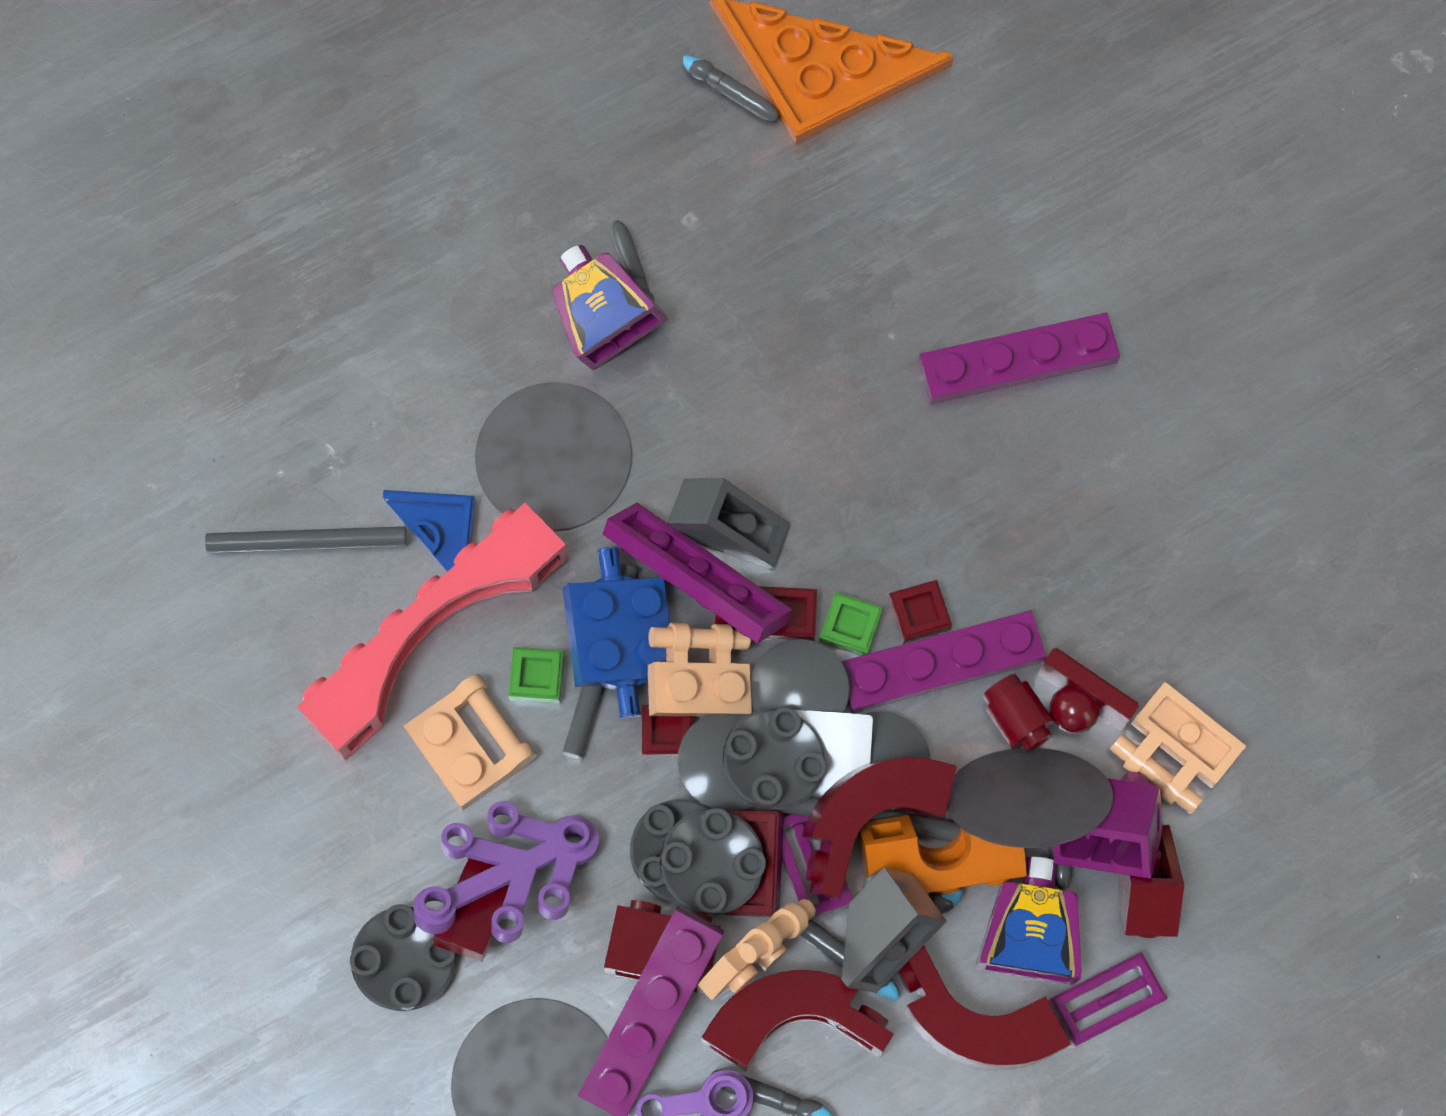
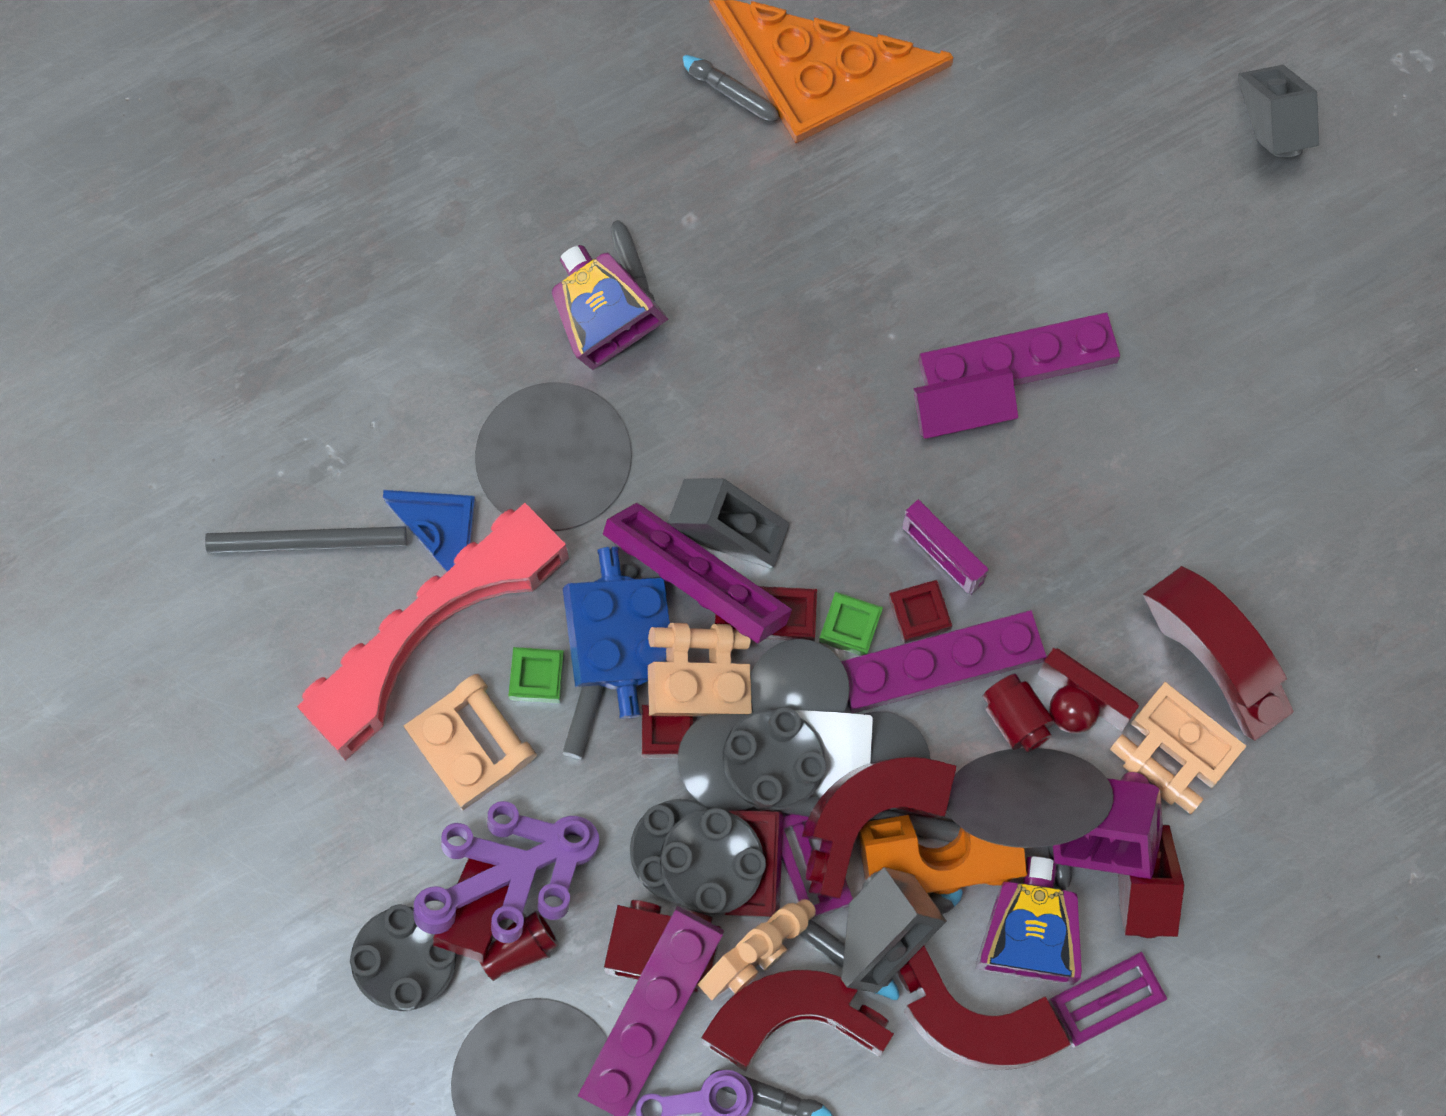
none -> dark red cone [480,910,559,981]
none -> magenta tile [902,499,989,595]
none -> magenta tile [913,367,1018,439]
none -> dark red arch [1143,566,1294,741]
none -> dark grey slope [1238,65,1319,157]

